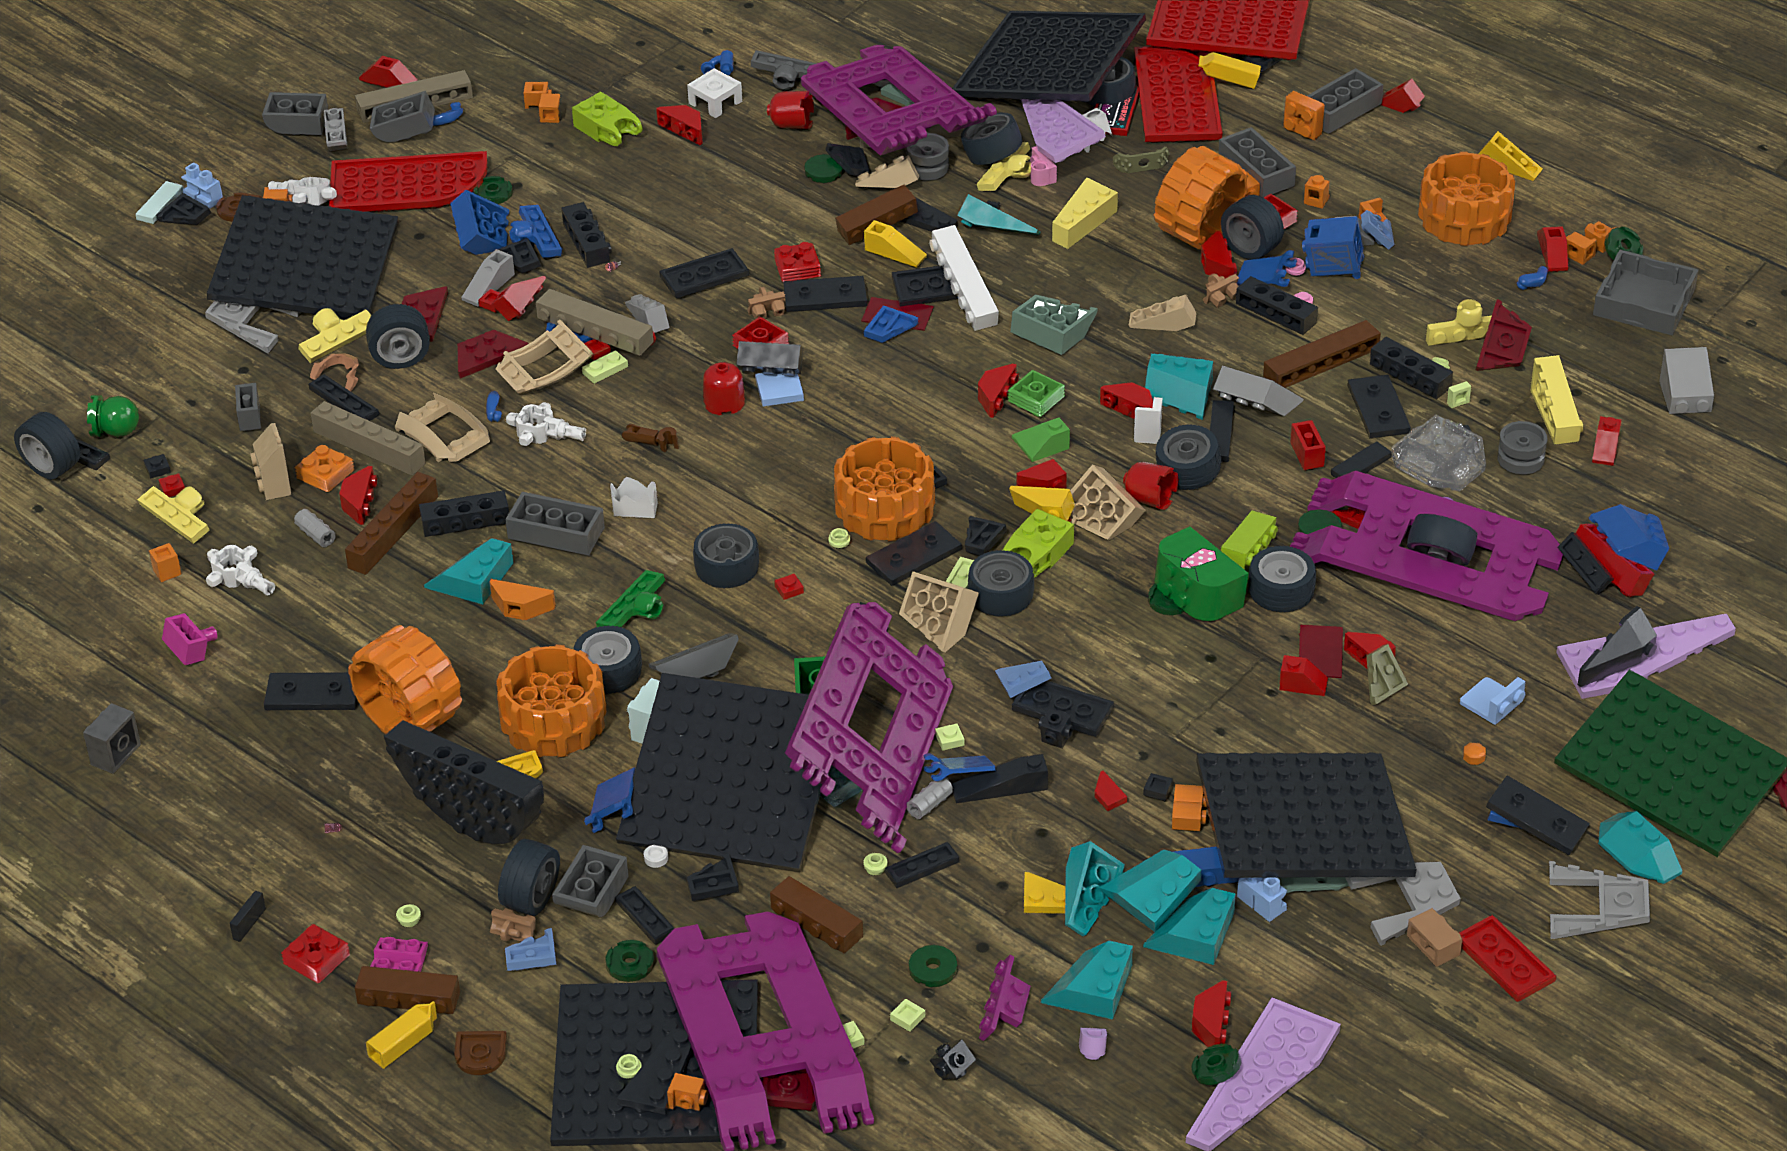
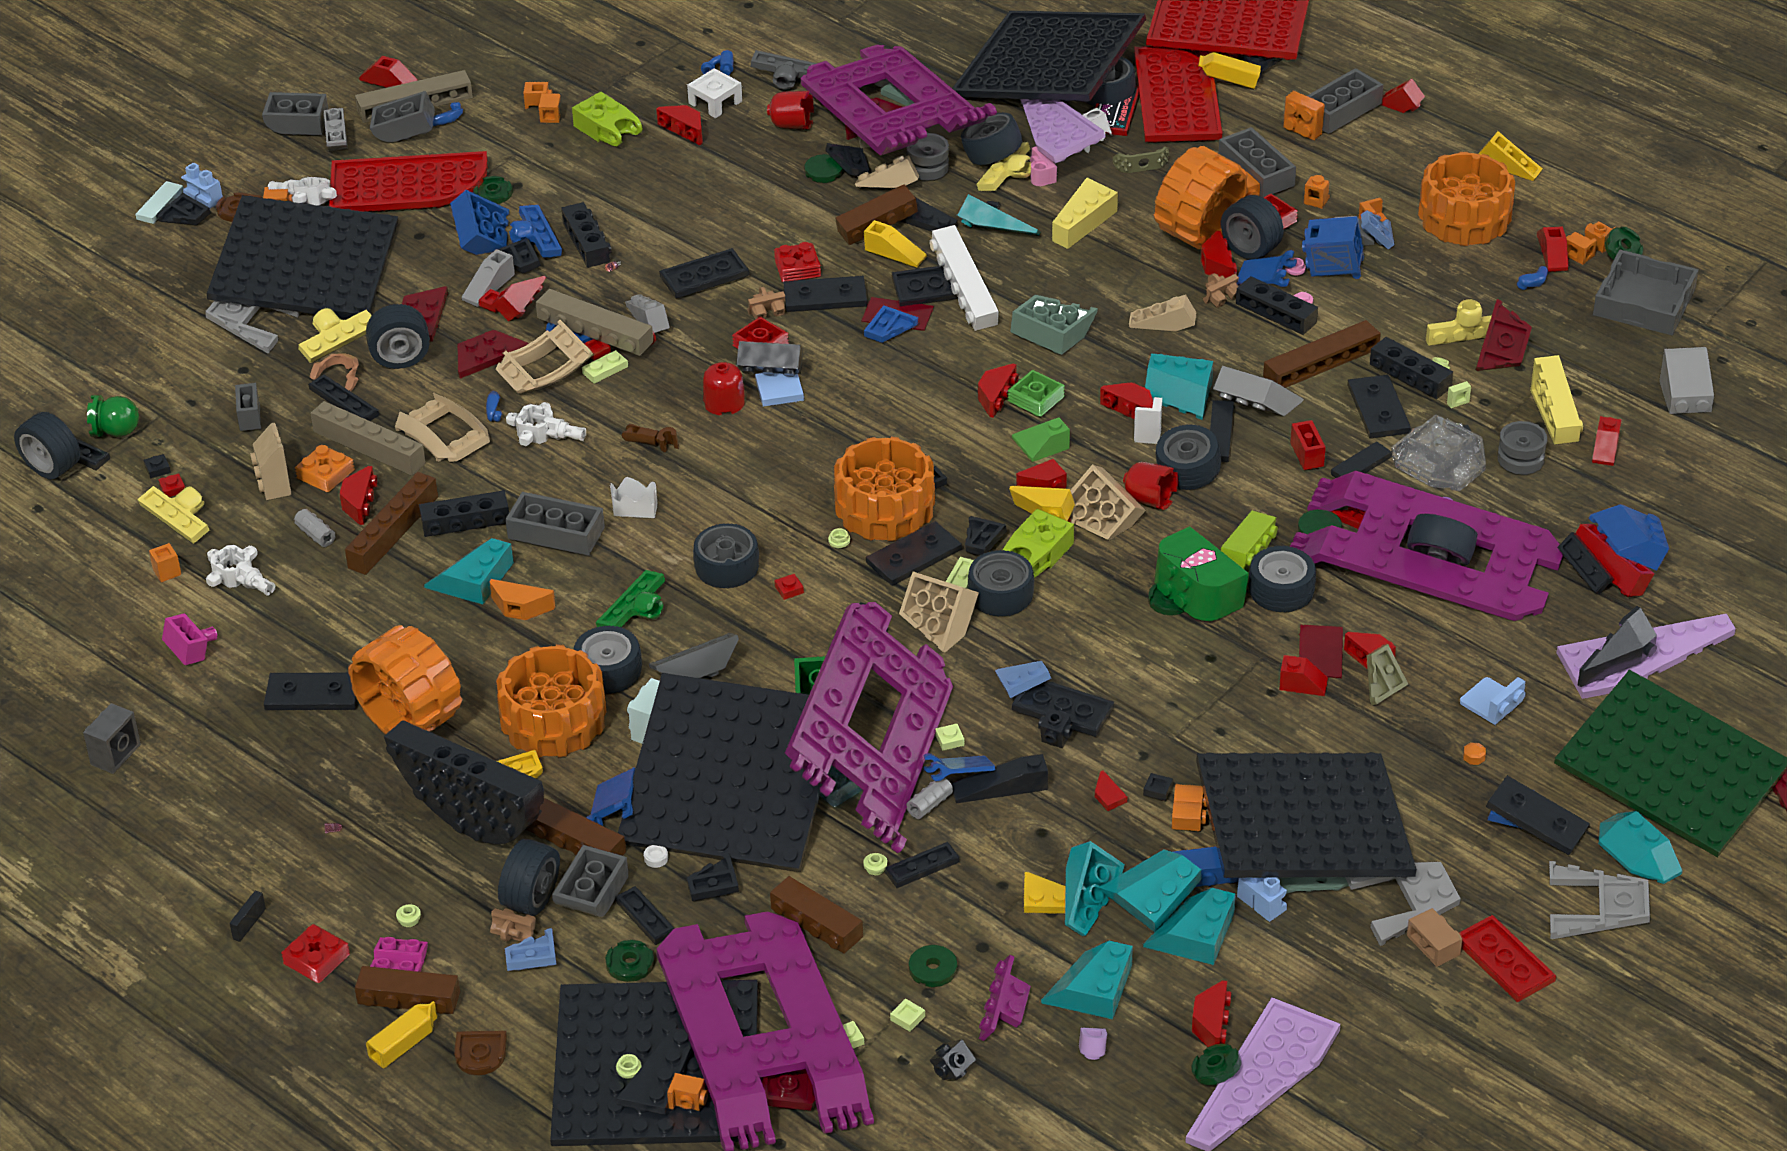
none -> reddish brown brick [526,798,626,856]

